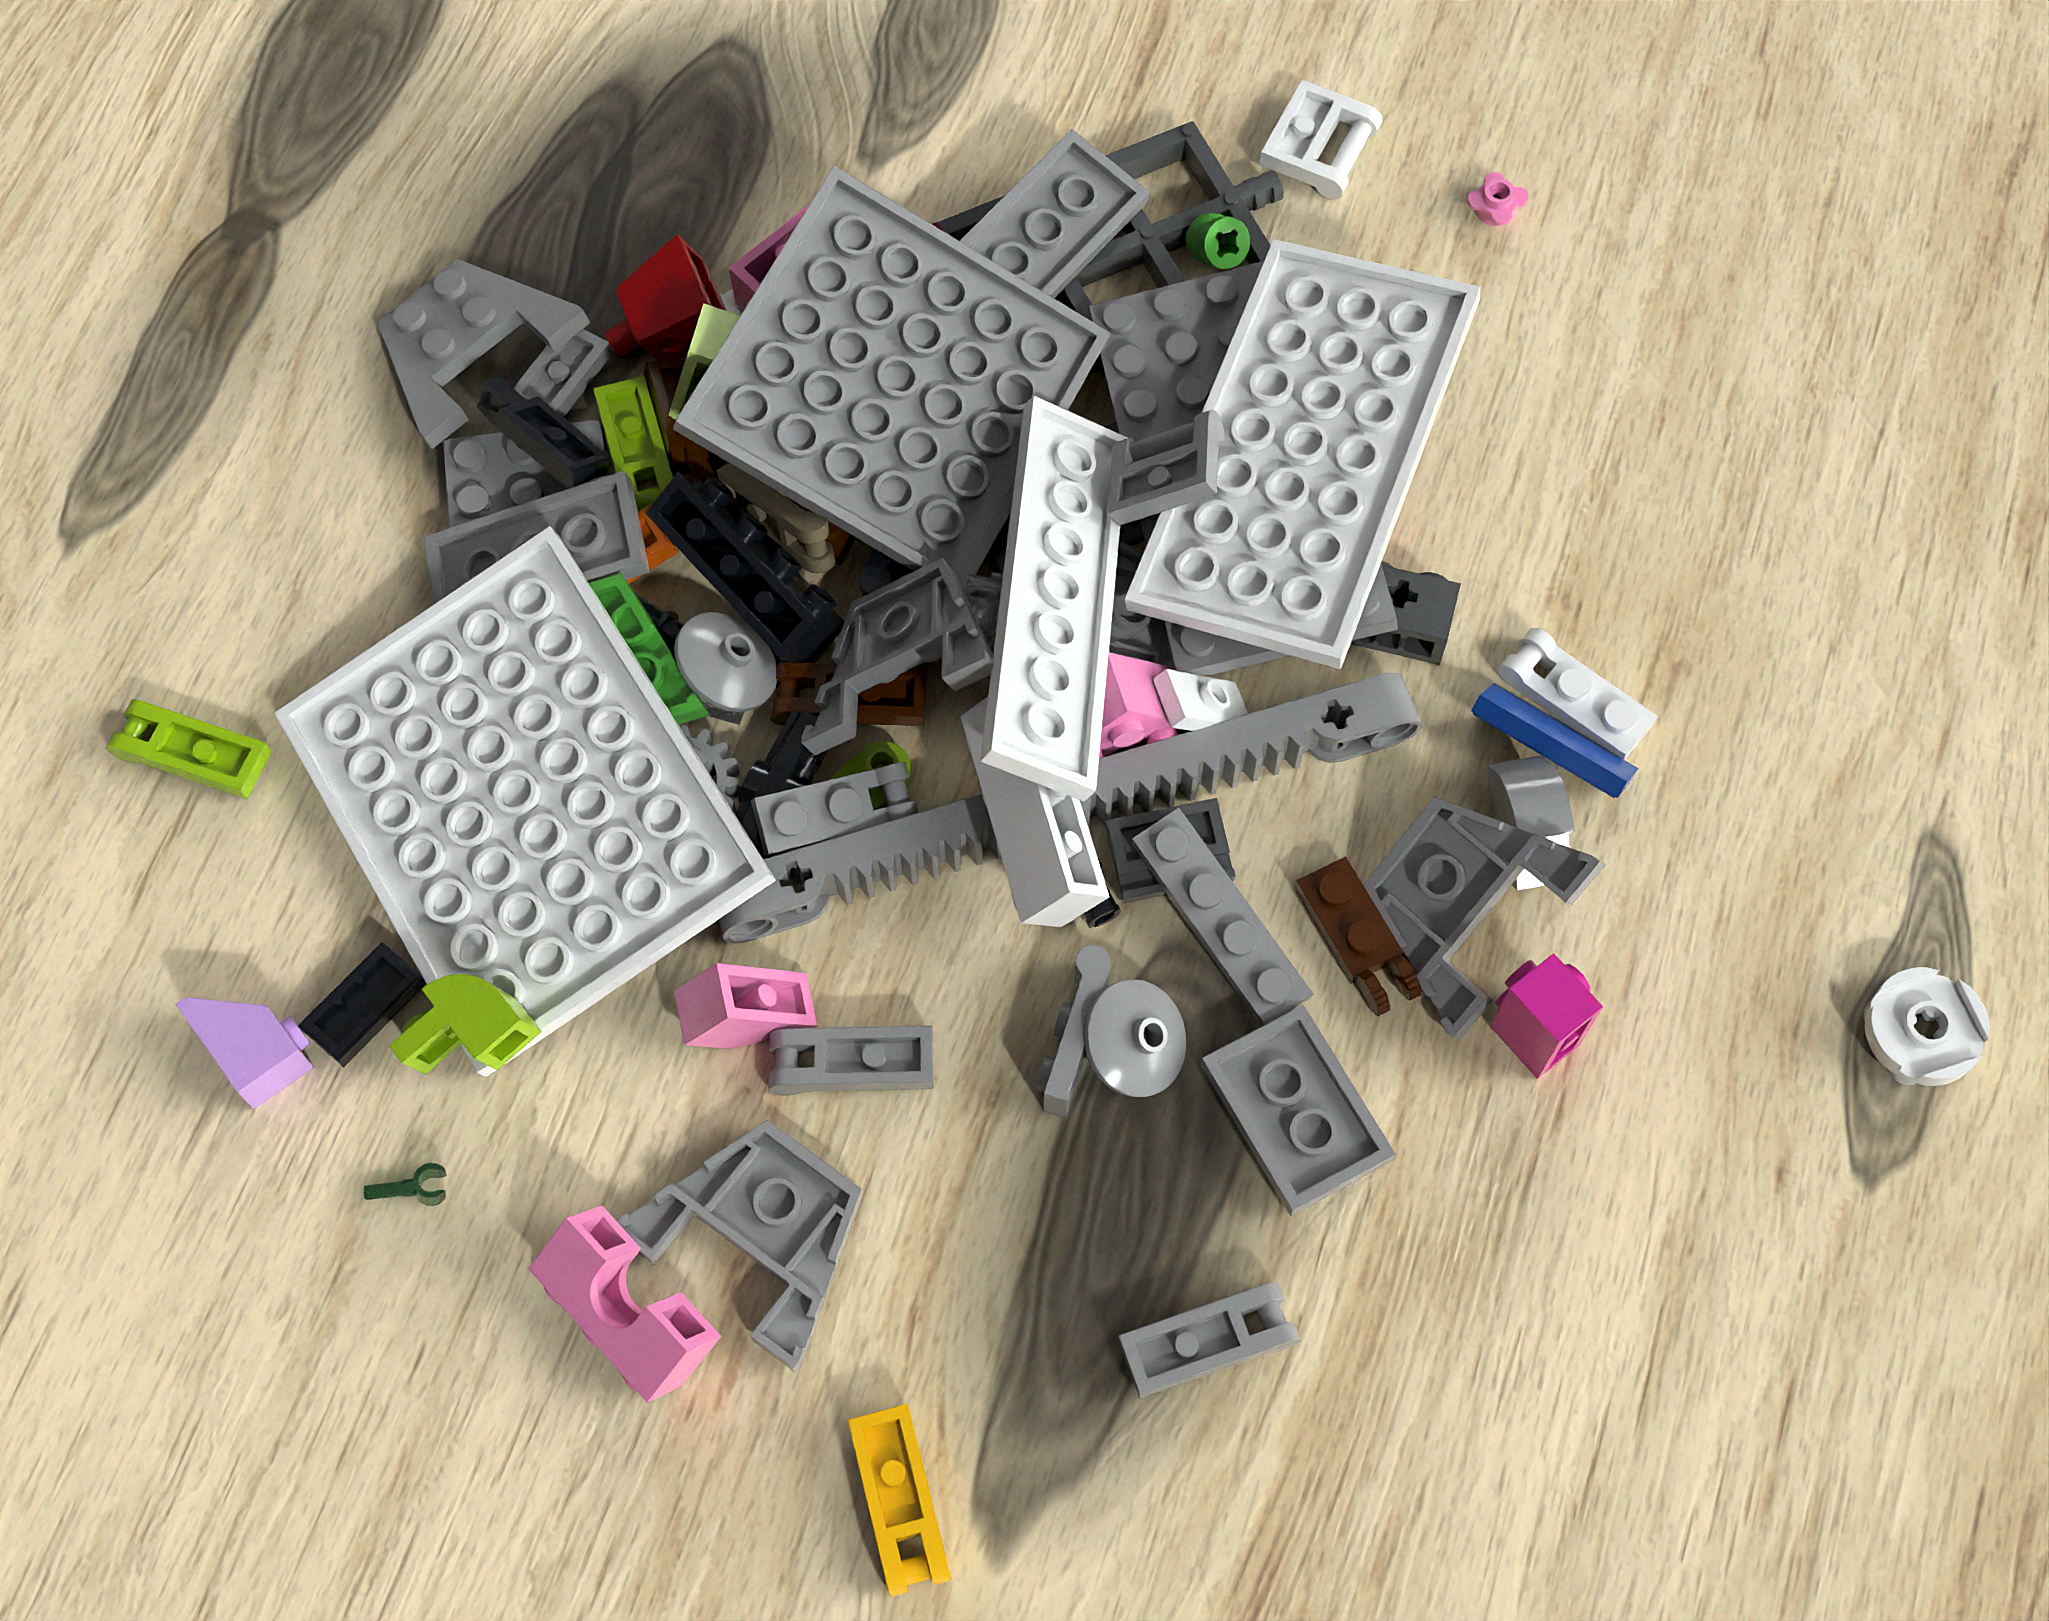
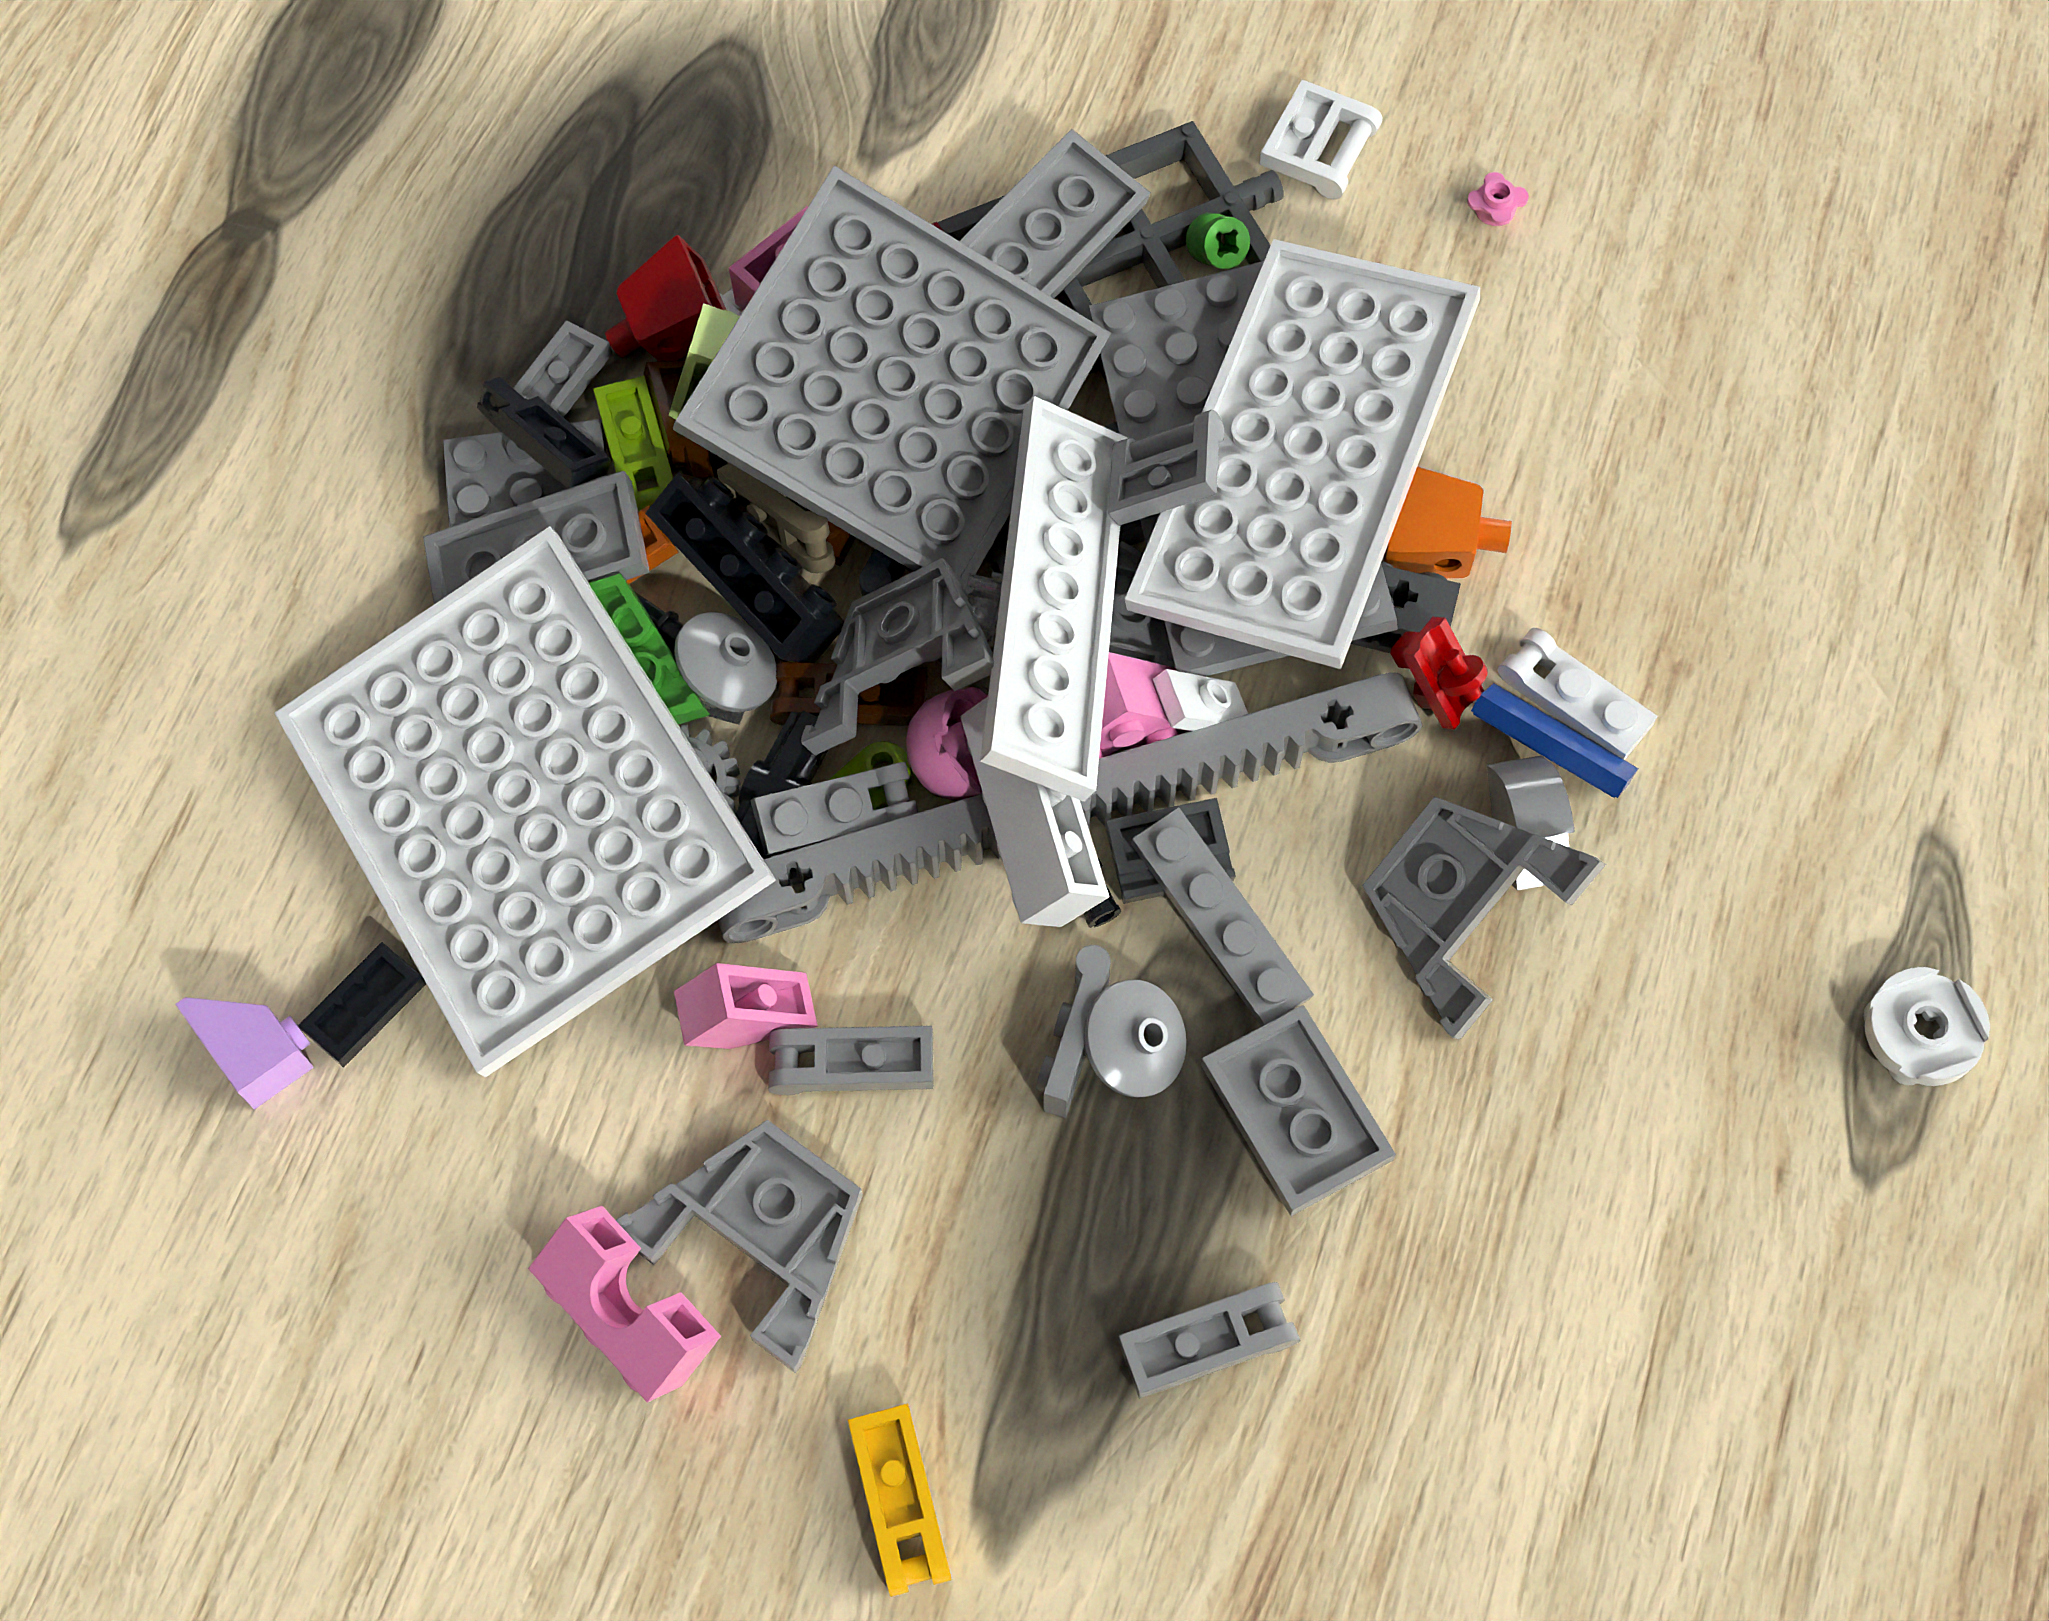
lime plate [105,699,272,800] -> none
clear green hand [364,1163,447,1206] -> none
light grey wing [377,259,590,449] -> none
lime brick [389,974,542,1074] -> none
reddish brown hinge [1294,857,1422,1016] -> none
dark pink brick [1490,953,1603,1079] -> none
none -> bright pink cylinder [906,687,988,801]
none -> orange torso [1383,467,1512,578]
none -> red hips [1390,616,1488,730]

